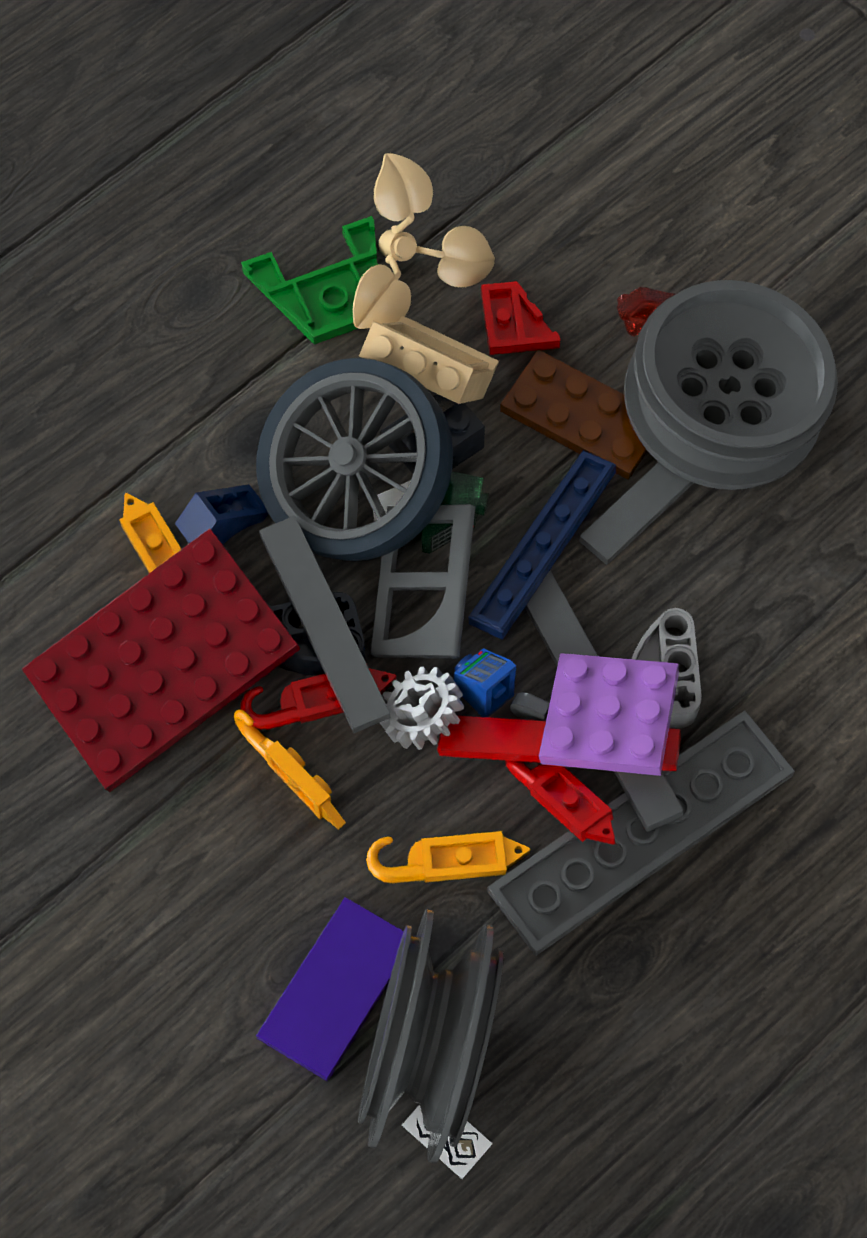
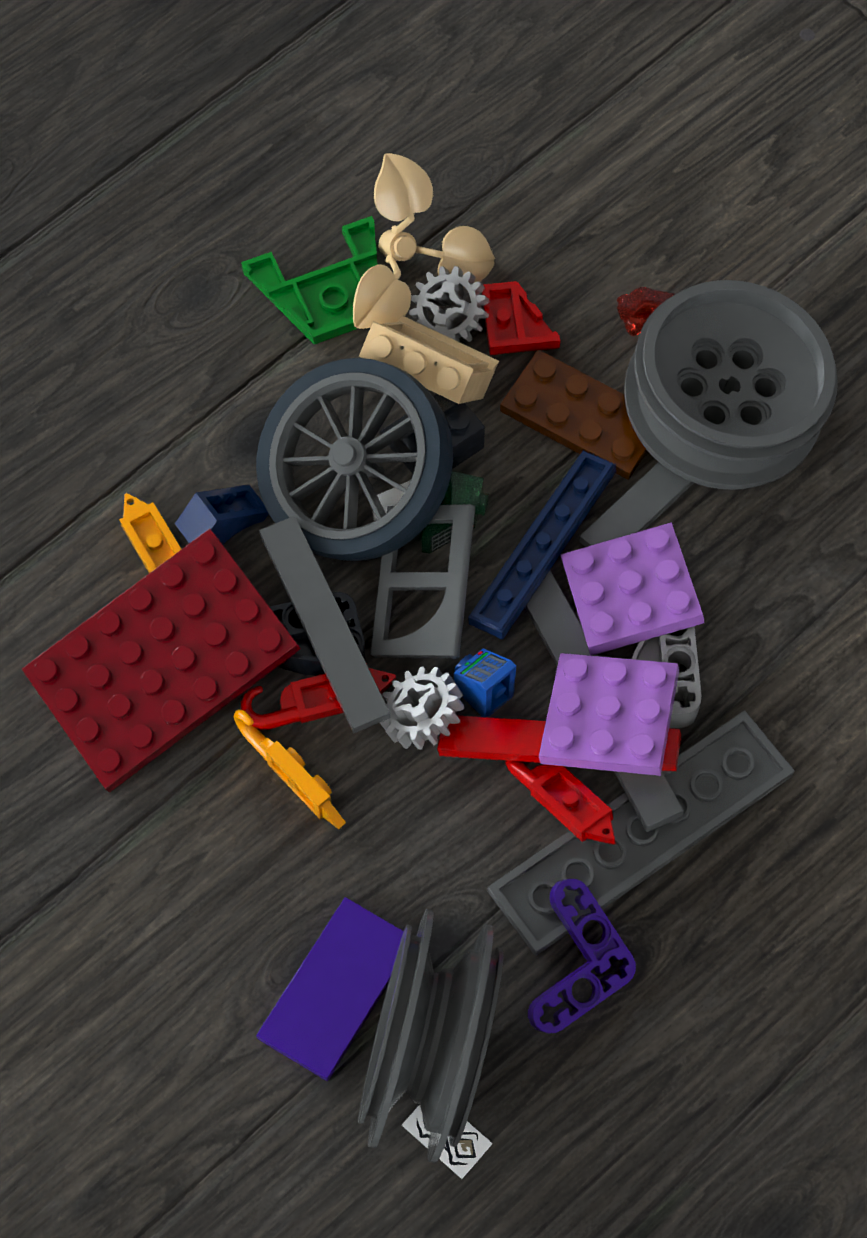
light orange plate [366,831,530,883] -> none
dark grey tile [510,692,550,721] -> none
none -> light grey gear [409,266,490,342]
none -> dark purple beam [528,879,636,1033]
none -> medium lavender plate [561,522,705,656]

